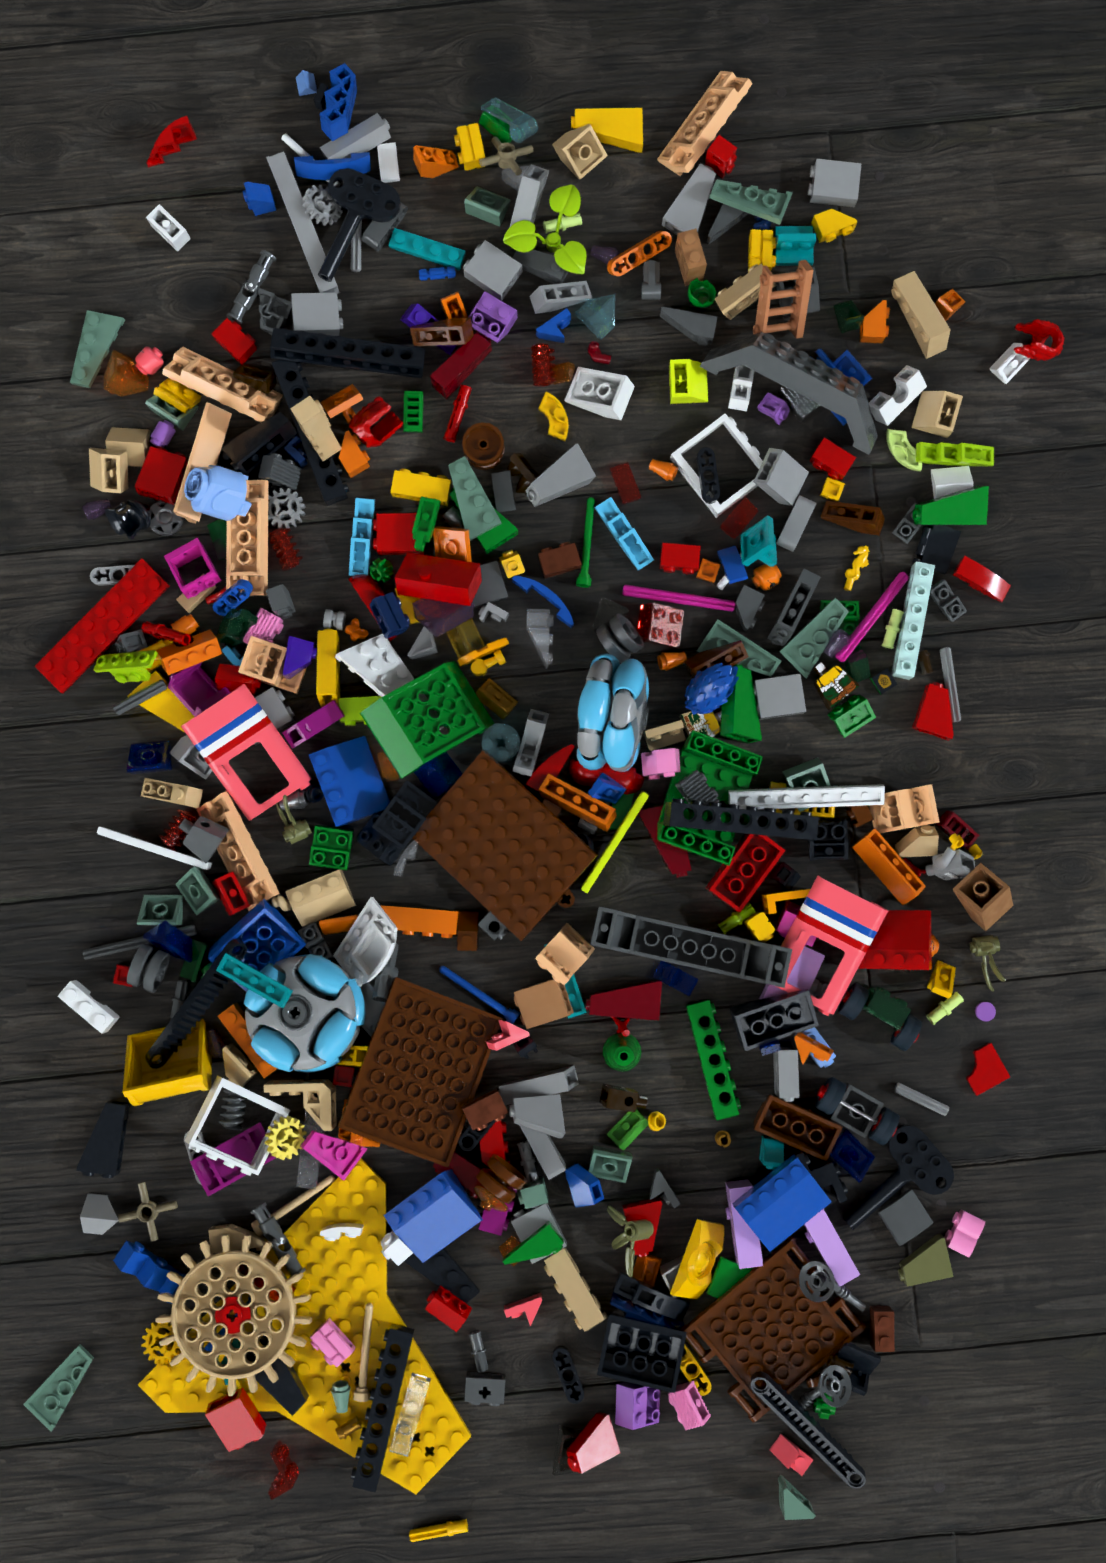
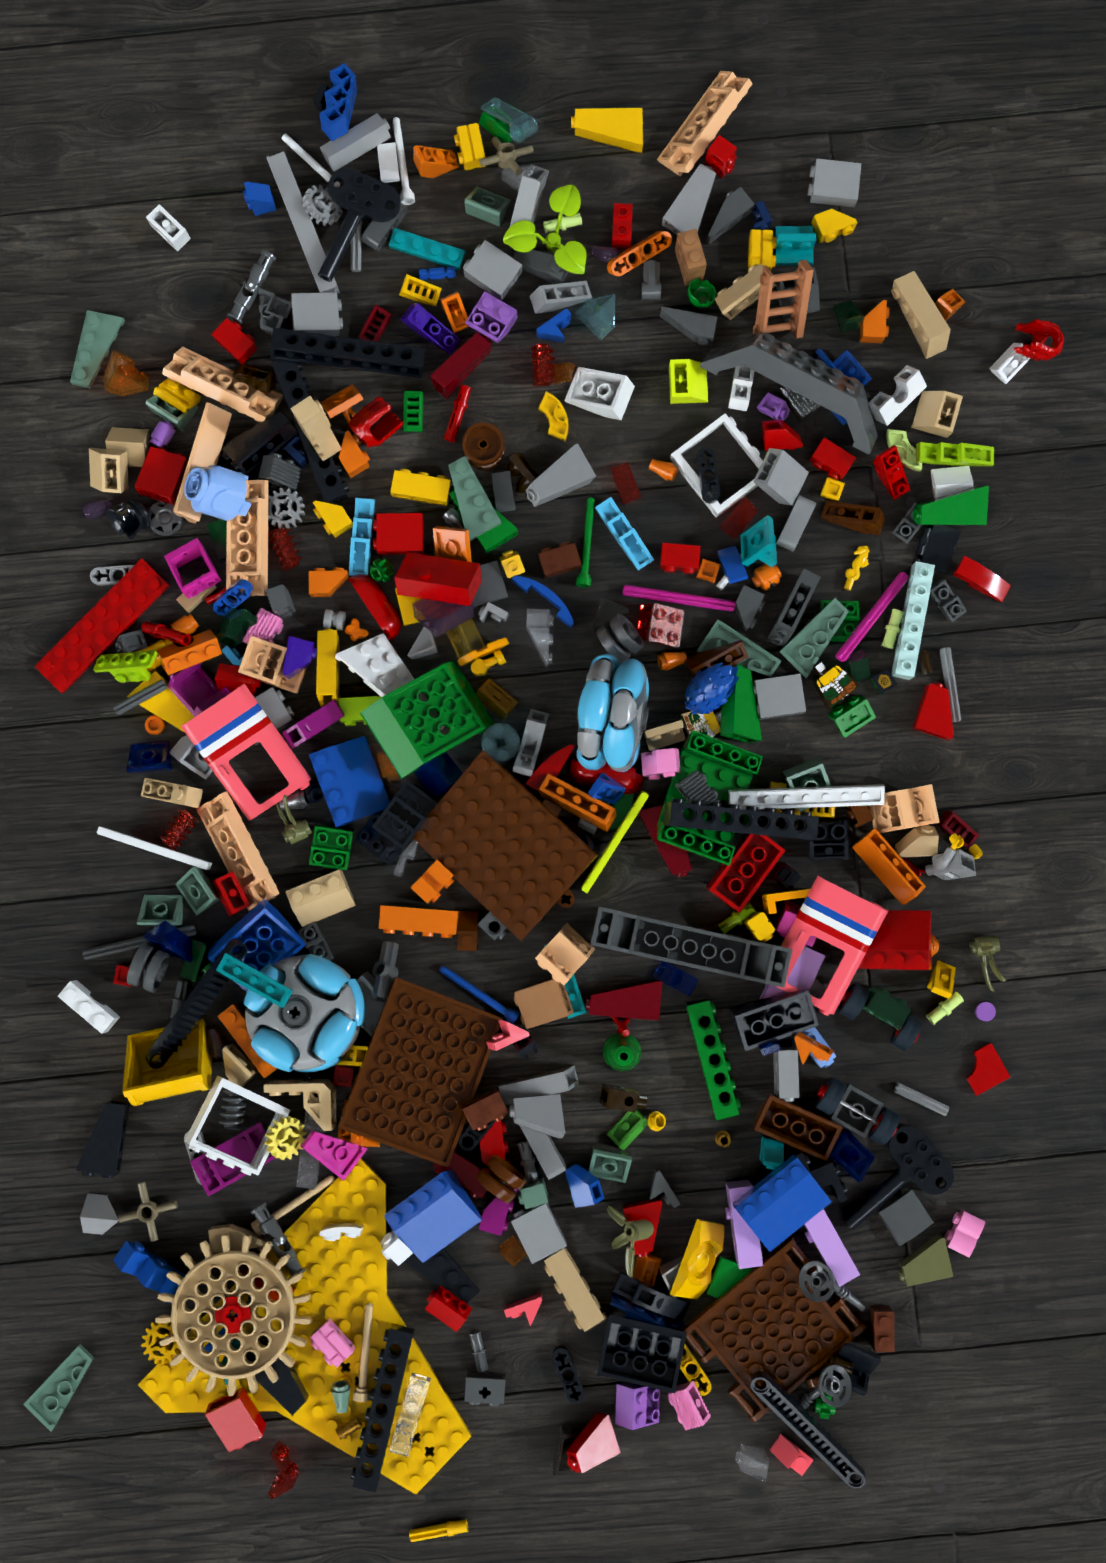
coral head [135,347,164,375] -> none
red slope [147,116,197,167] -> none
dark grey torso [178,816,229,863] -> none
tan arm [272,895,292,911] -> none
blue slope [294,152,371,180] -> none
medium blue slope [296,70,317,96] -> none
orange slope [319,915,359,935] -> none
white slope [333,897,398,987] -> none
dark blue brick [369,592,410,639] -> none
reddish brown slope [410,317,474,346] -> none
green hinge [412,496,441,552] -> none
clear orange dish [474,1186,508,1212] -> none
green slope [502,1221,564,1265] -> none
tan slope [552,124,608,180] -> none
dark red arm [588,341,611,365] -> none
sand green wing [709,179,793,225] -> none
sand green slope [778,1475,816,1520] -> none
clear purple cone [824,628,851,658] -> none
medium nougat slope [953,863,1013,931] -> none
none -> orange tile [145,715,165,735]
none -> orange slope [309,568,349,597]
none -> yellow slope [313,501,353,538]
none -> dark red slope [357,304,394,341]
none -> white piece [393,117,415,205]
none -> yellow slope [399,274,442,307]
none -> orange brick [411,860,454,904]
none -> red brick [612,203,633,249]
none -> clear slope [735,1445,769,1482]
none -> red slope [762,420,803,451]
none -> red slope [873,445,910,500]

